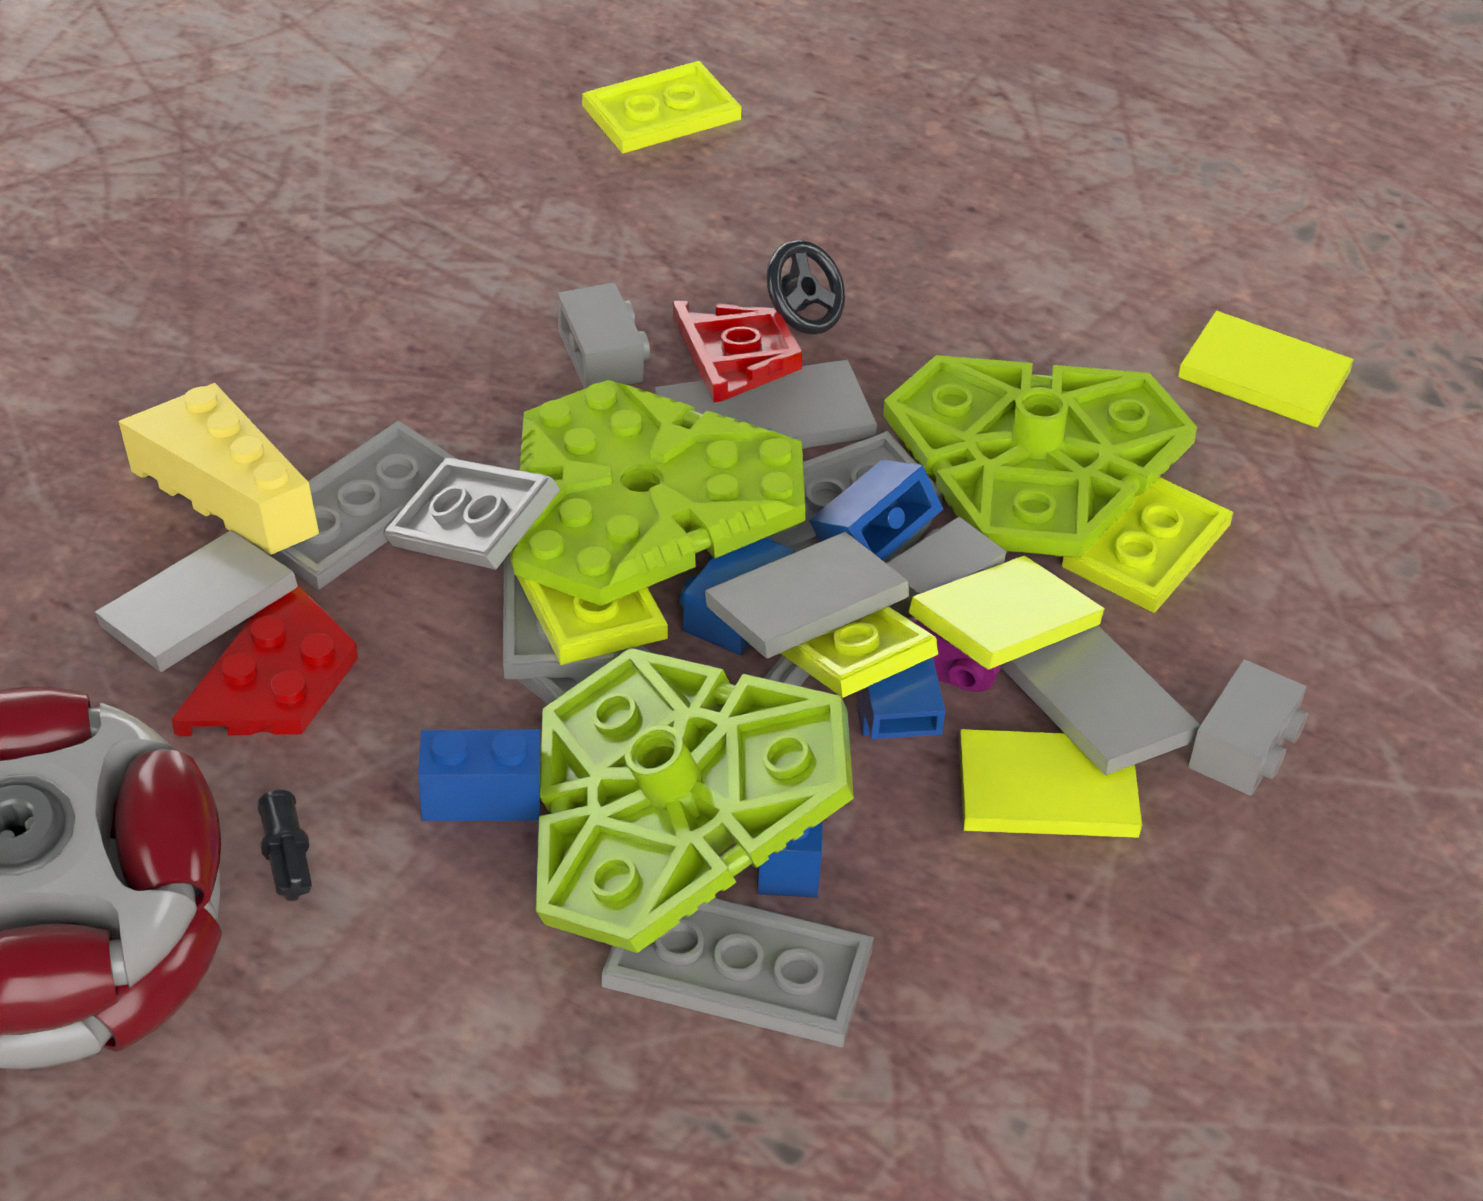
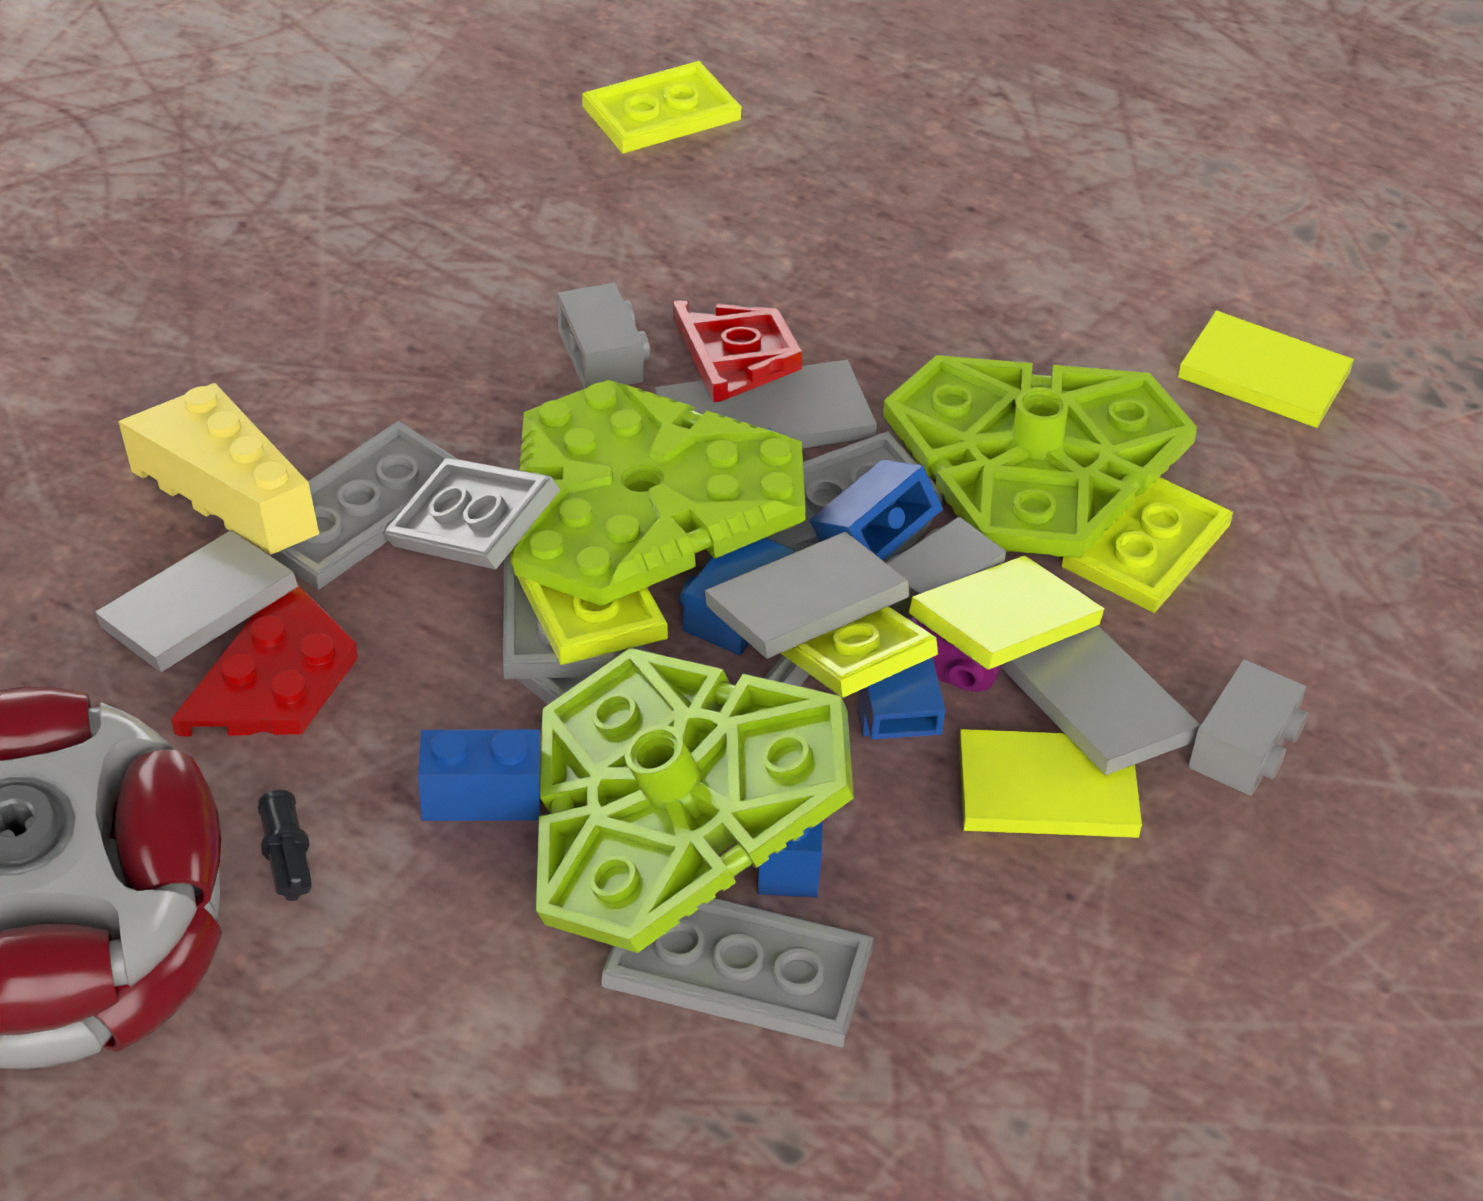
black piece [766,240,845,335] -> none

